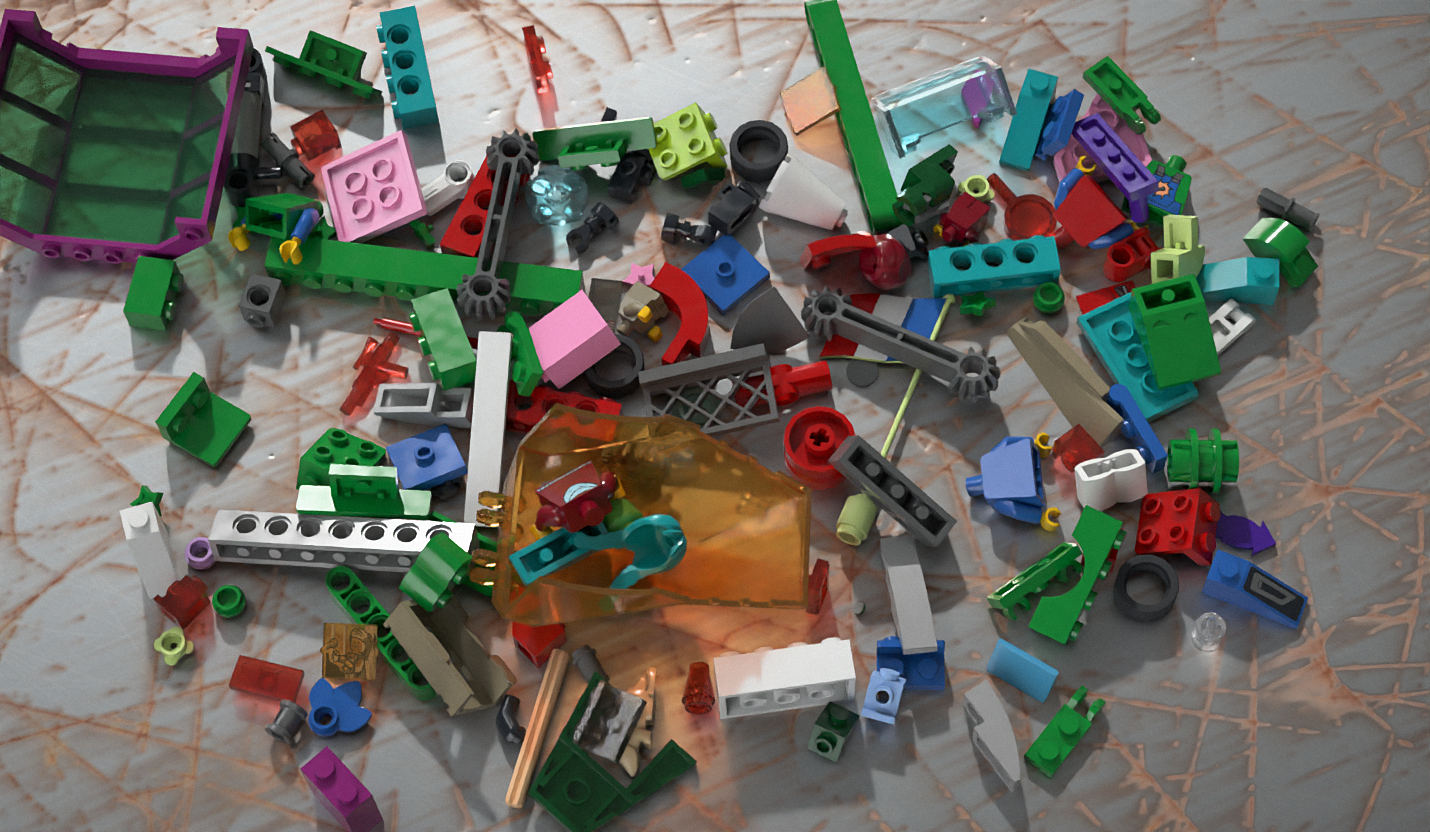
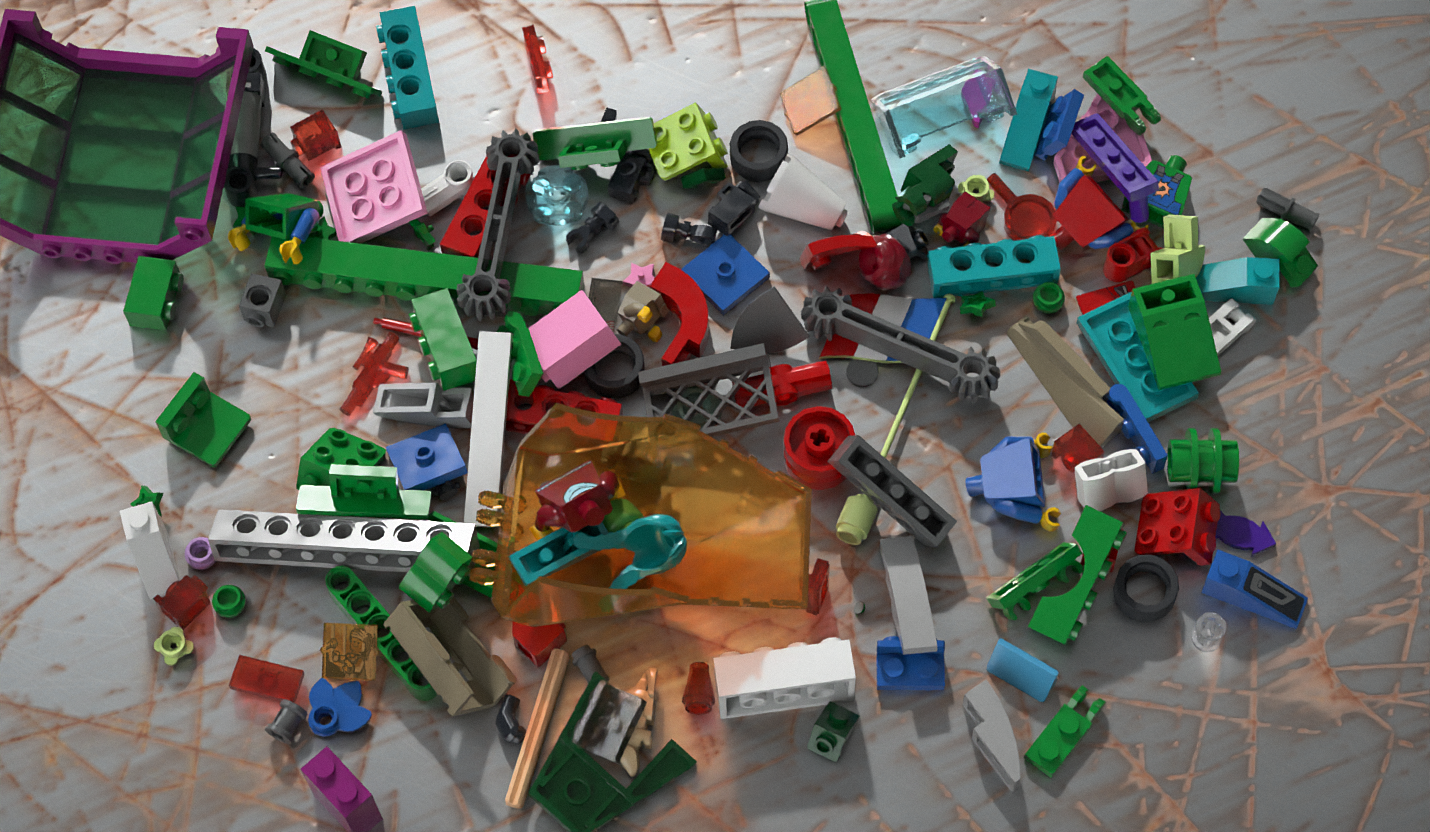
light blue brick [860,668,907,725] -> none

